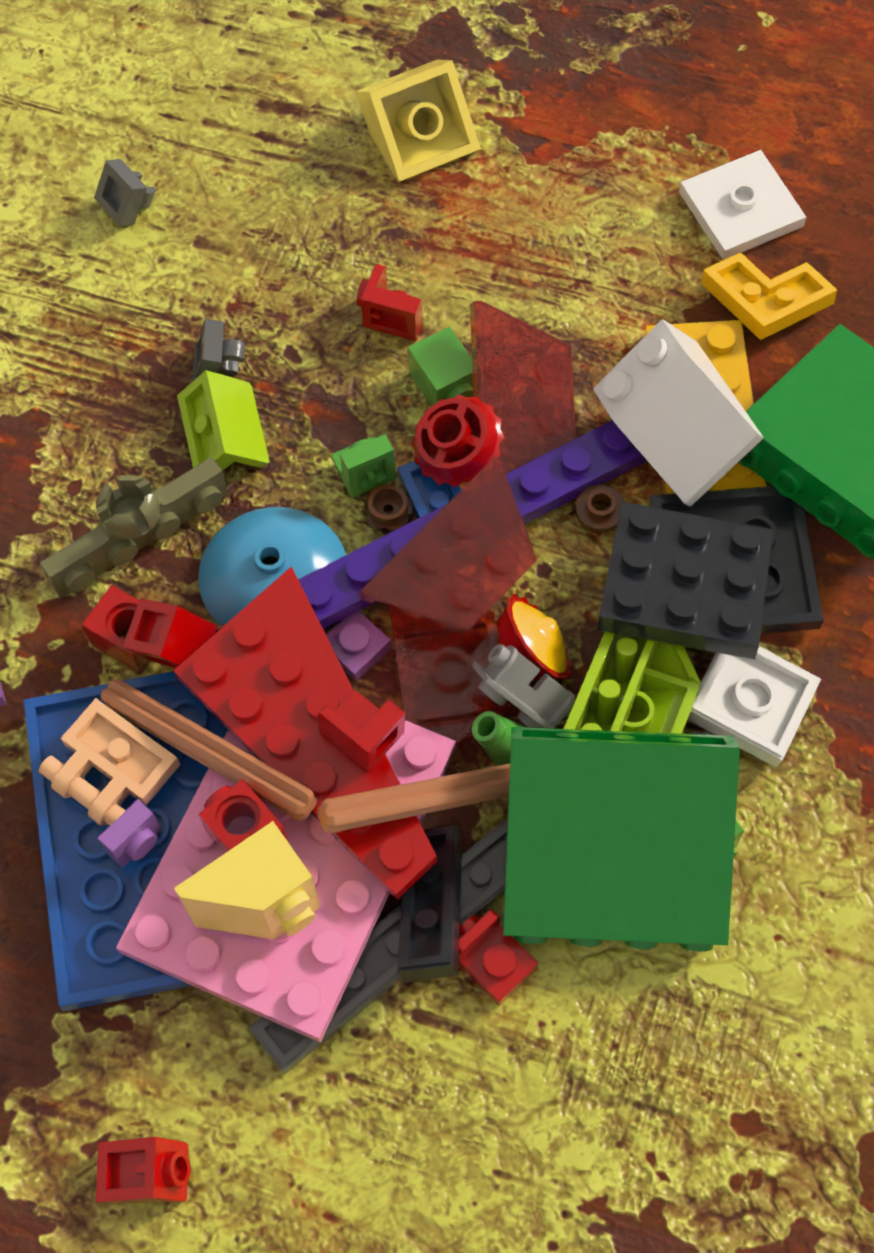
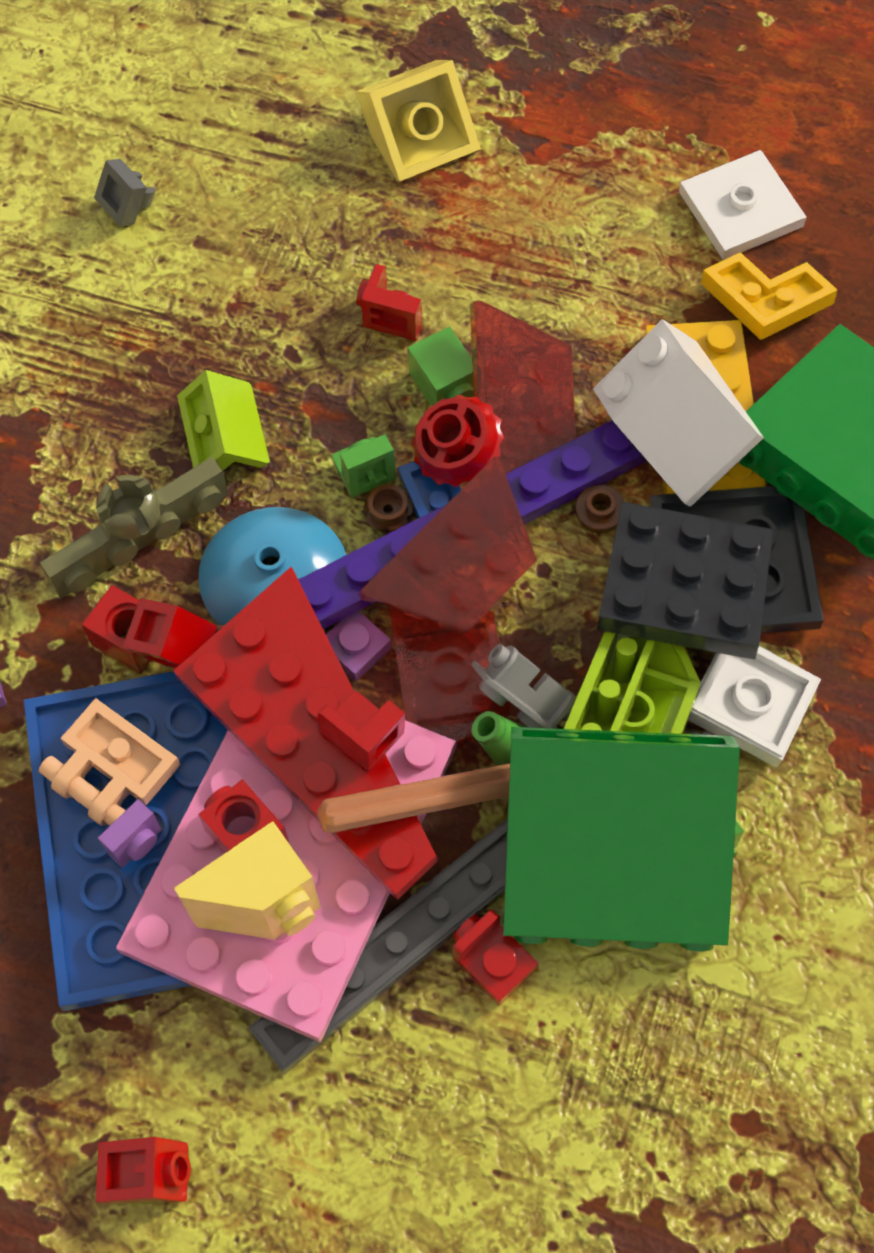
nougat axle [100,679,317,820] -> none
dark grey tile [192,318,245,382] -> none
black tile [397,825,463,982] -> none
piece [497,594,573,681] -> none

